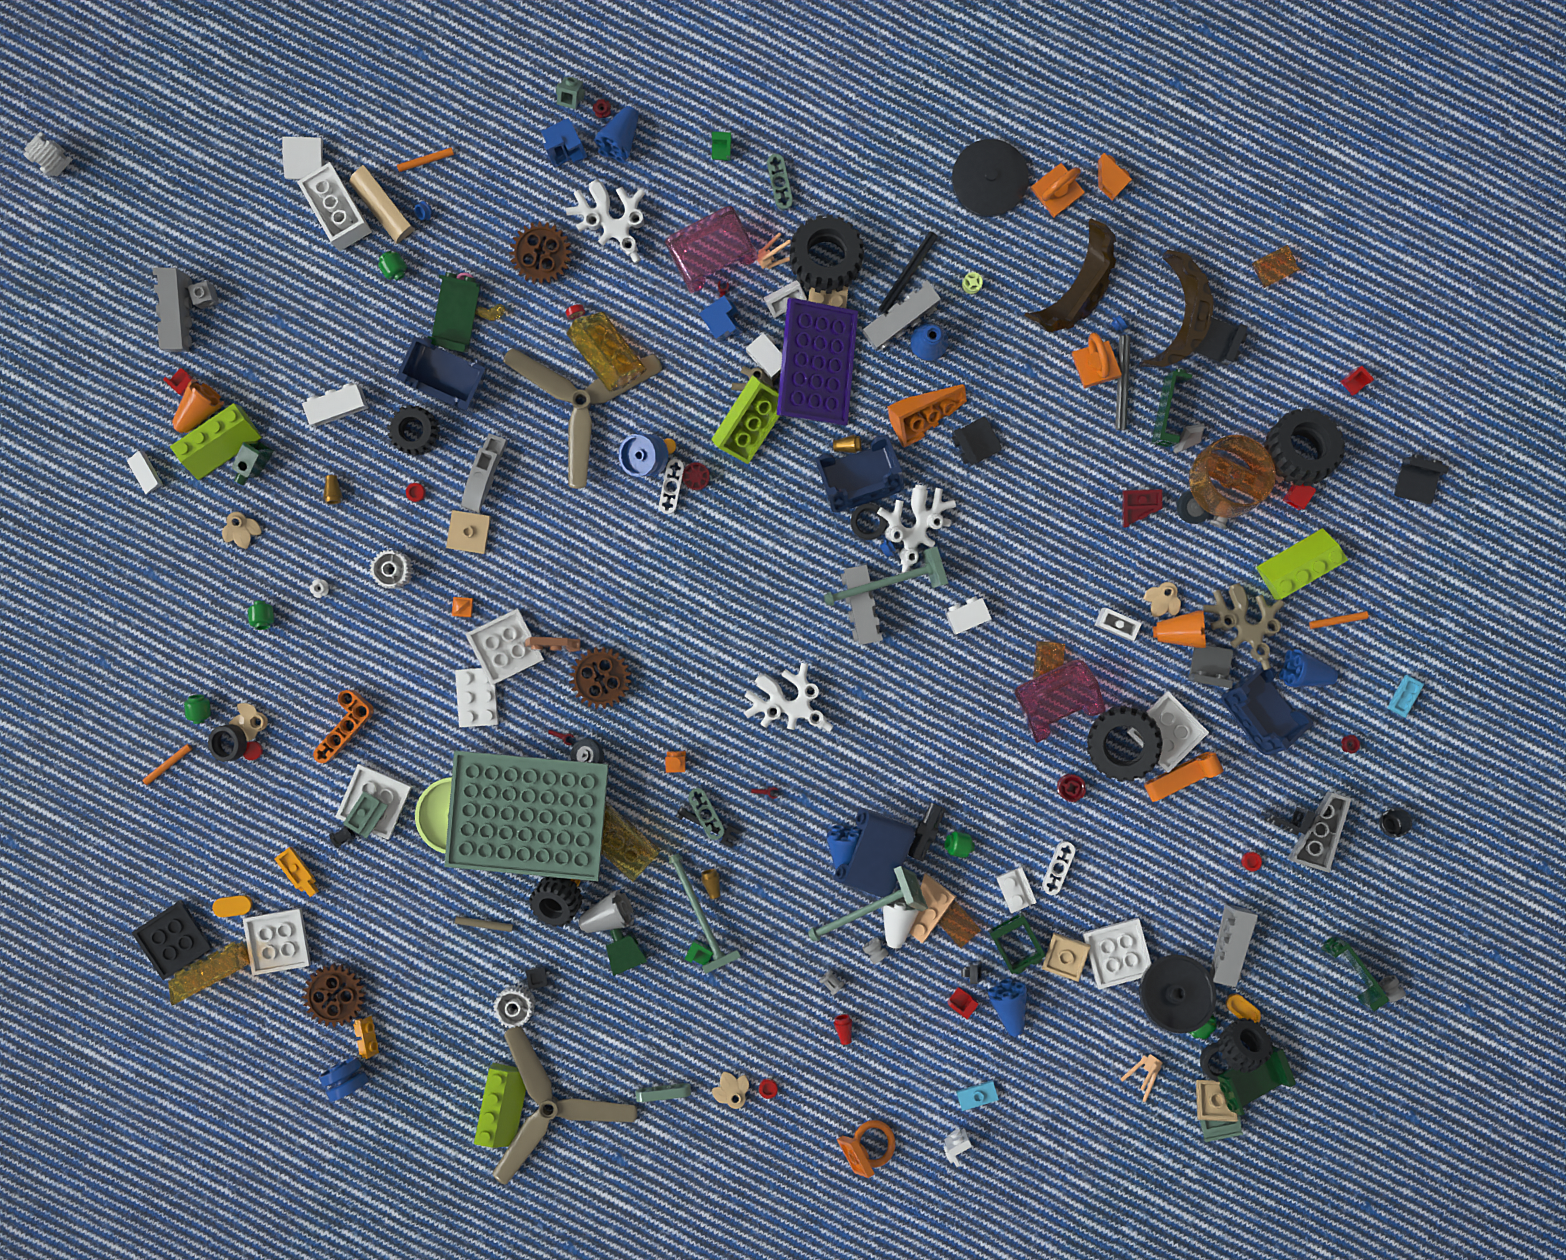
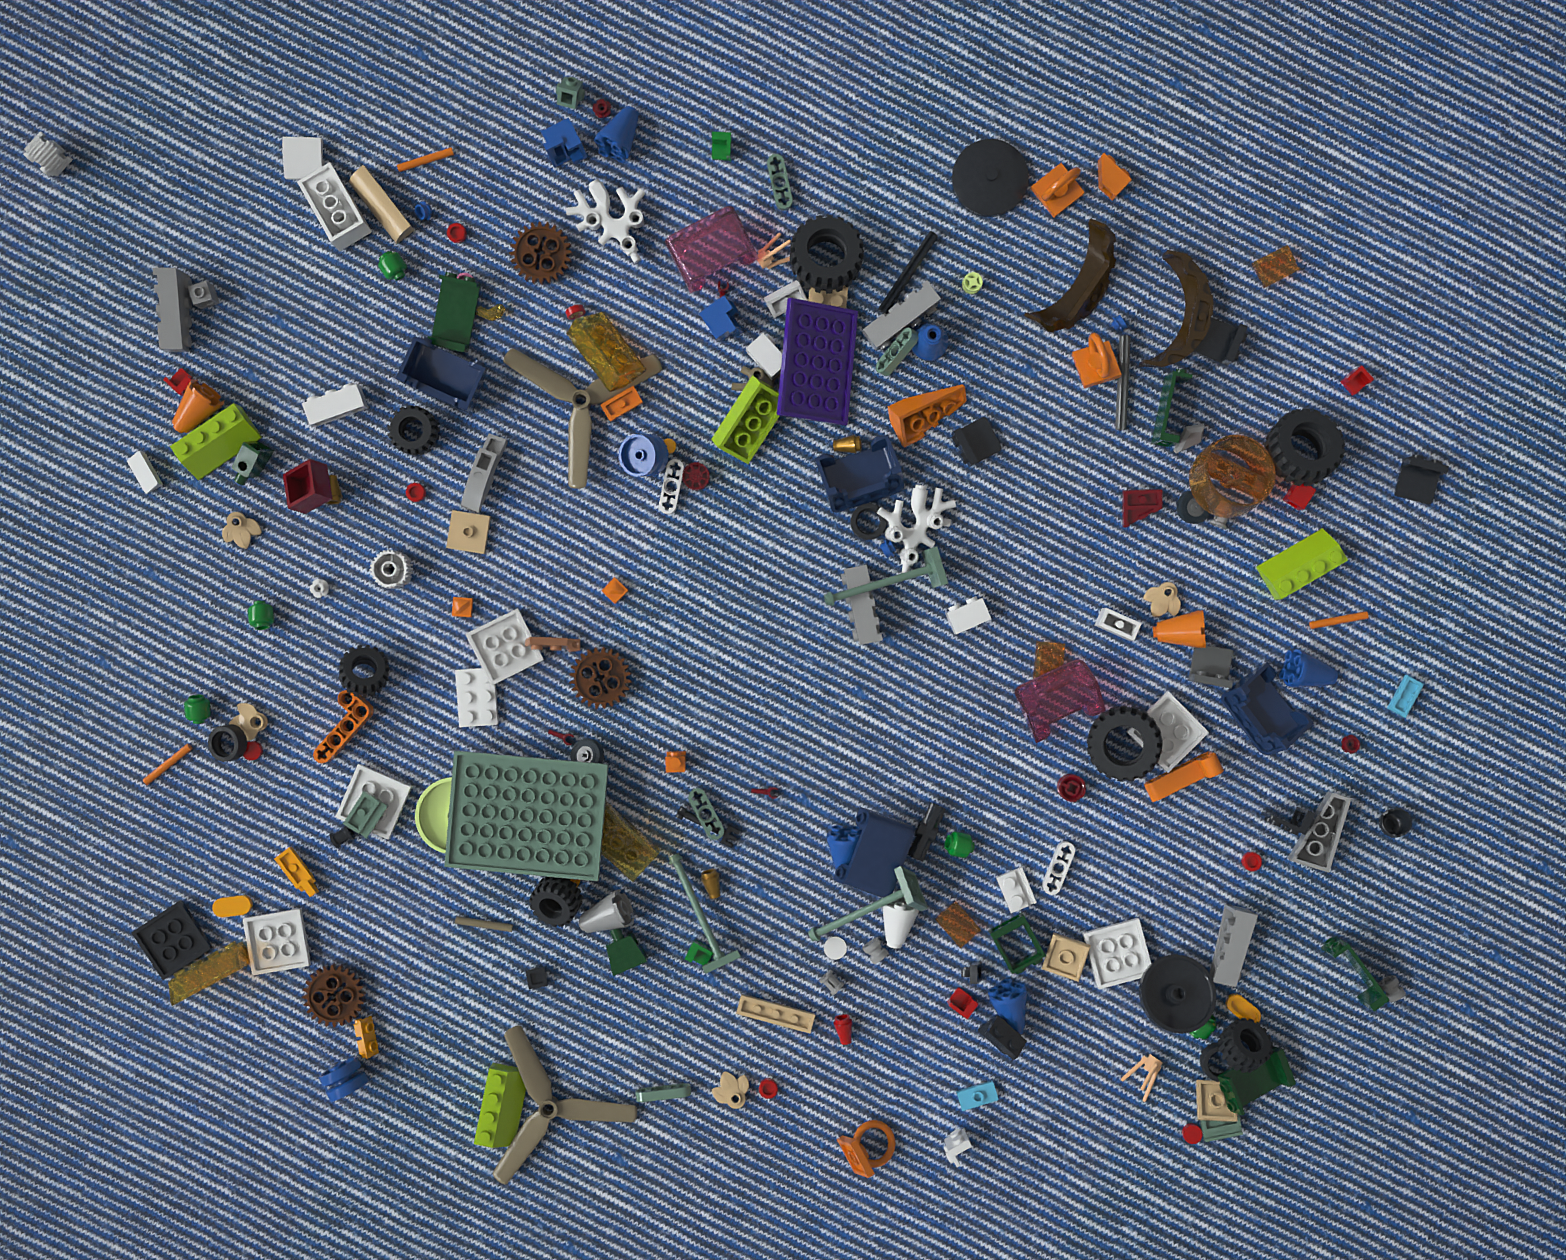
white brick [493,985,535,1028] -> none
white plant [744,663,833,732] -> none
light nougat wing [909,873,957,943] -> none
dark tan plant [1202,583,1285,670] -> none
none -> dark red piece [283,459,333,514]
none -> black tyre [339,645,389,698]
none -> red tile [447,223,467,244]
none -> orange plate [601,386,643,422]
none -> orange tile [601,577,629,604]
none -> tan plate [736,994,815,1033]
none -> white sticker [824,937,847,960]
none -> sand green beam [876,328,918,376]
none -> black bracket [978,1015,1027,1060]
none -> red tile [1182,1123,1203,1144]

